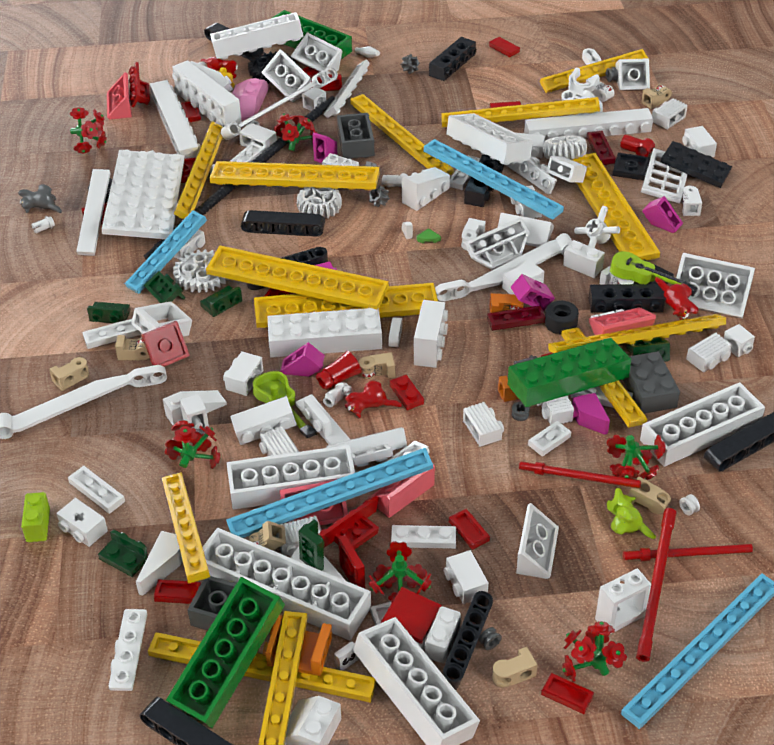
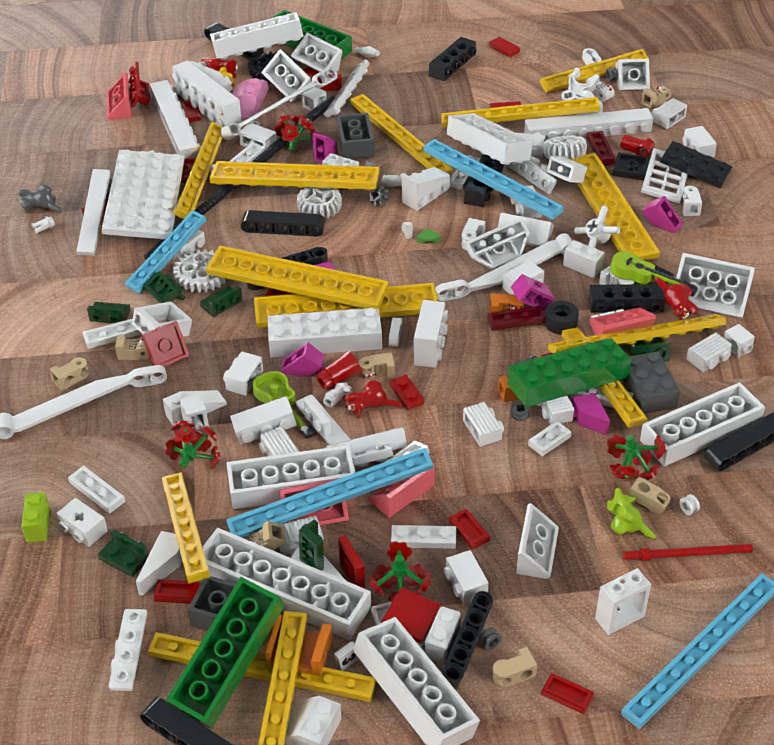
red plant [70,107,107,154] -> none
red bracket [319,495,379,550] -> none
dark grey gear [400,54,420,74] -> none
red bar [519,461,641,489] -> none
red plant [562,621,627,682] -> none
red piece [636,508,677,662] -> none

